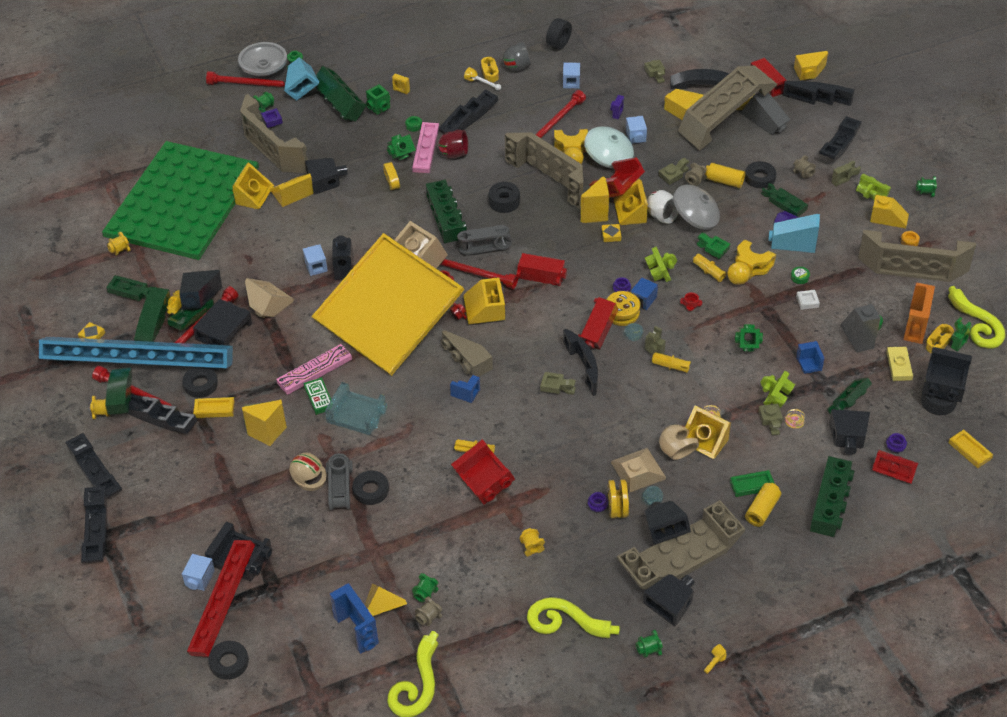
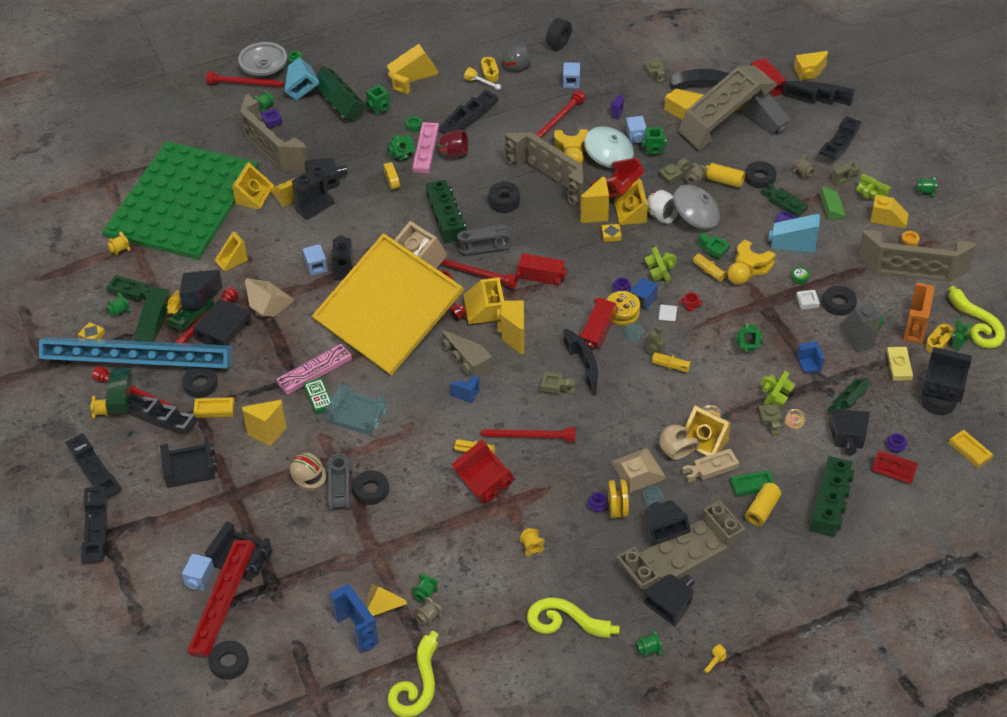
none -> green brick [106,293,131,318]
none -> black panel [160,437,218,488]
none -> yellow slope [215,231,248,271]
none -> black panel [292,164,335,220]
none -> yellow slope [387,44,439,82]
none -> red piece [480,427,576,443]
none -> yellow slope [497,300,524,354]
none -> green brick [642,127,667,155]
none -> white sticker [659,305,677,321]
none -> tan plate [682,449,739,482]
none -> bright green slope [820,186,846,220]
none -> black tyre [822,286,857,316]

